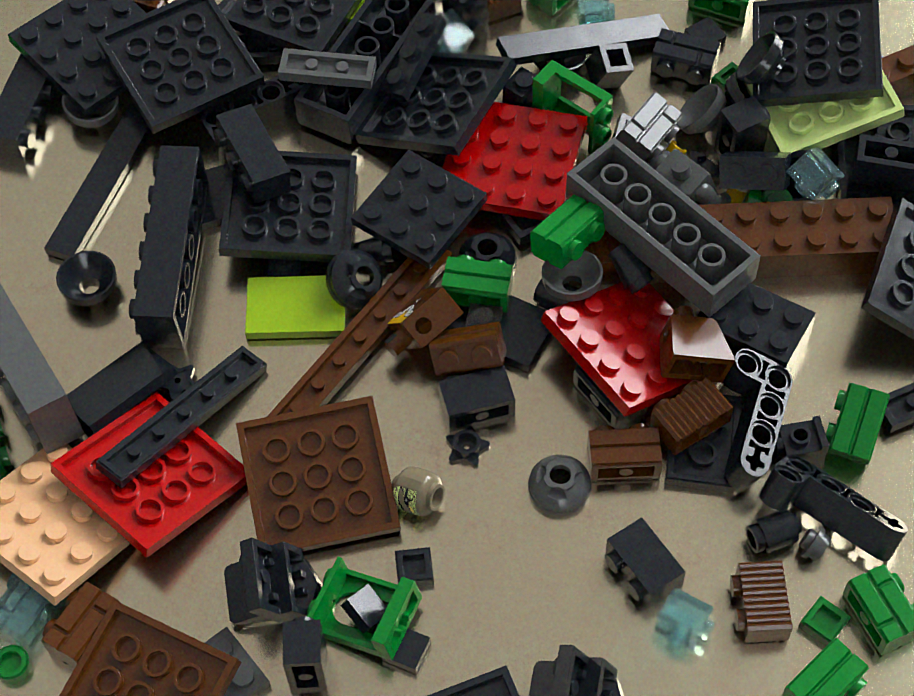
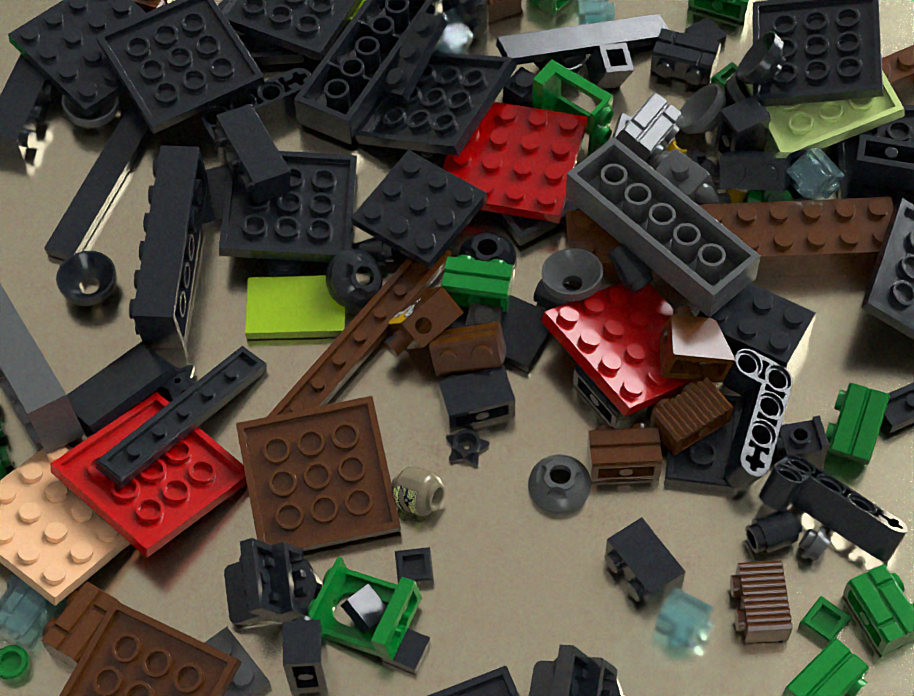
dark grey plate [278,48,377,89] -> none
green brick [530,194,605,270] -> none

